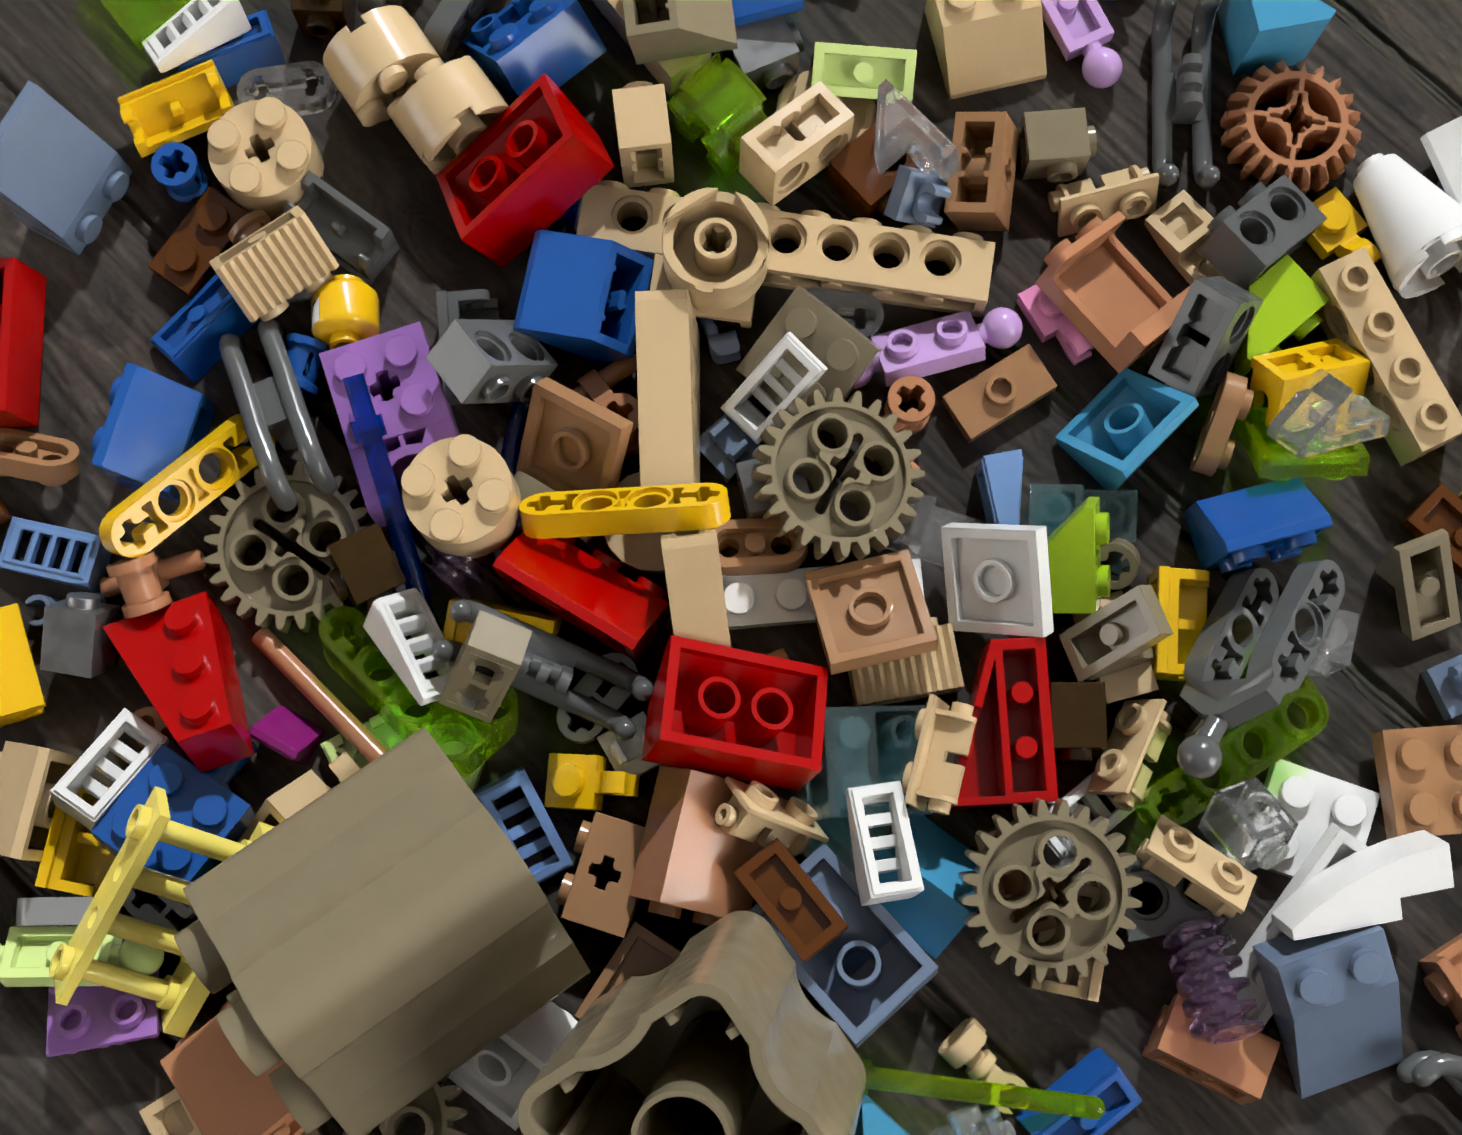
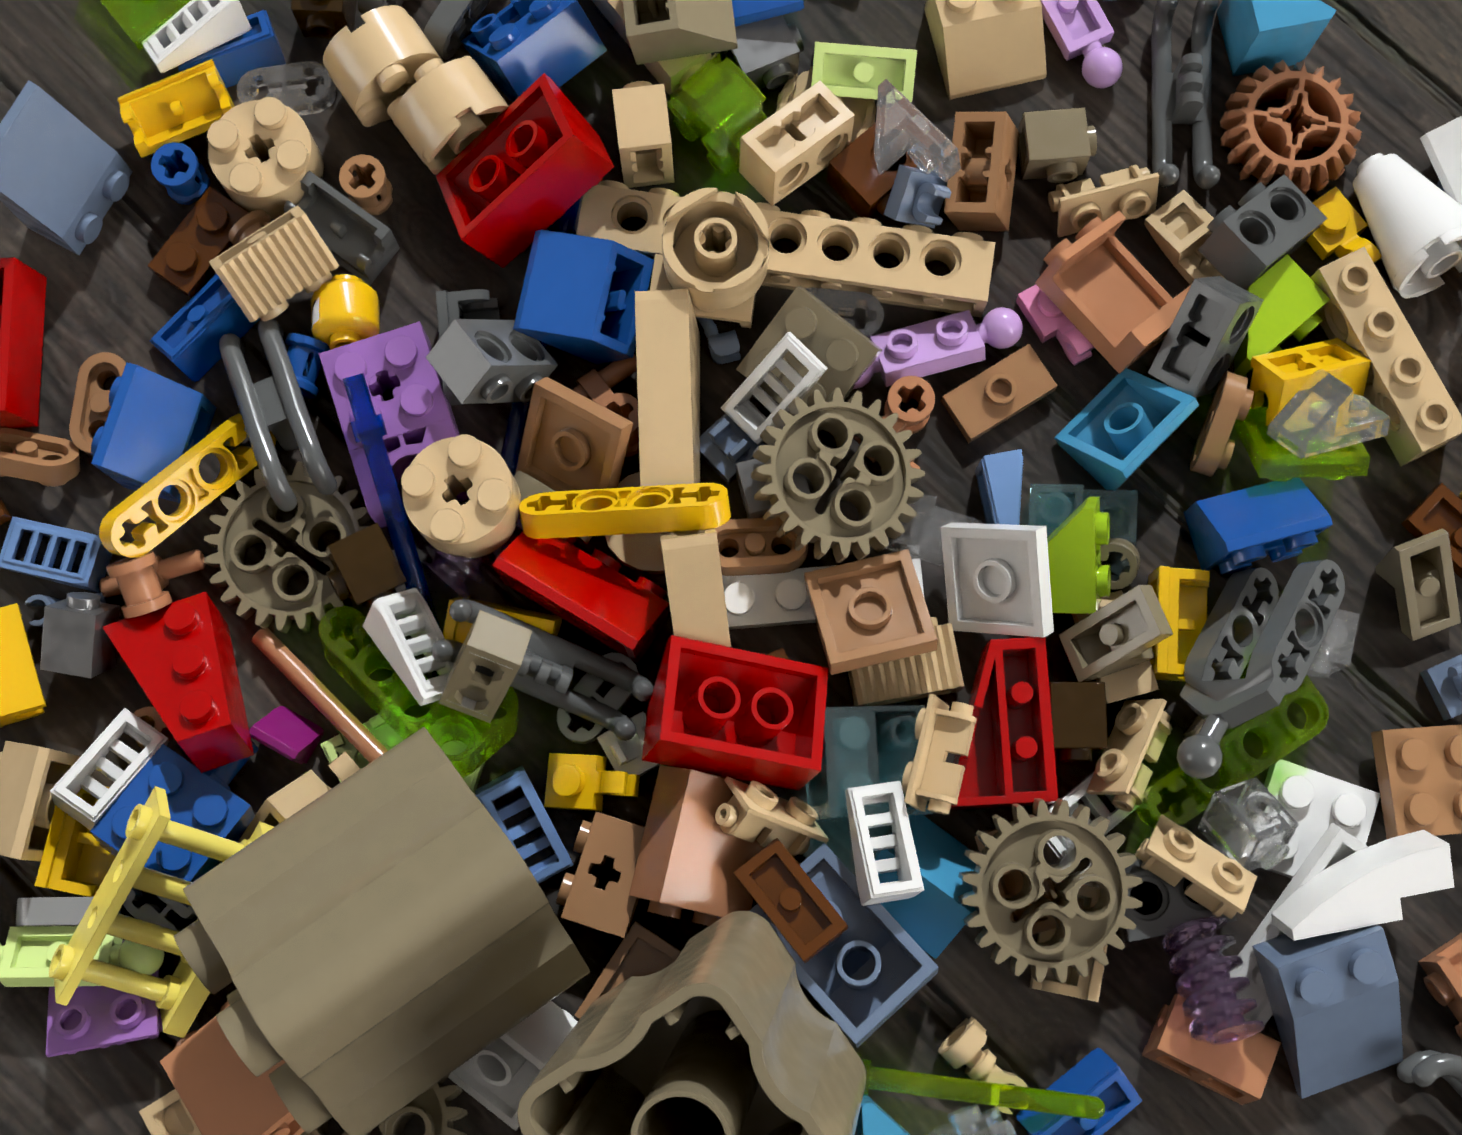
none -> medium nougat plate [69,352,126,457]
none -> medium nougat bush [339,154,393,215]

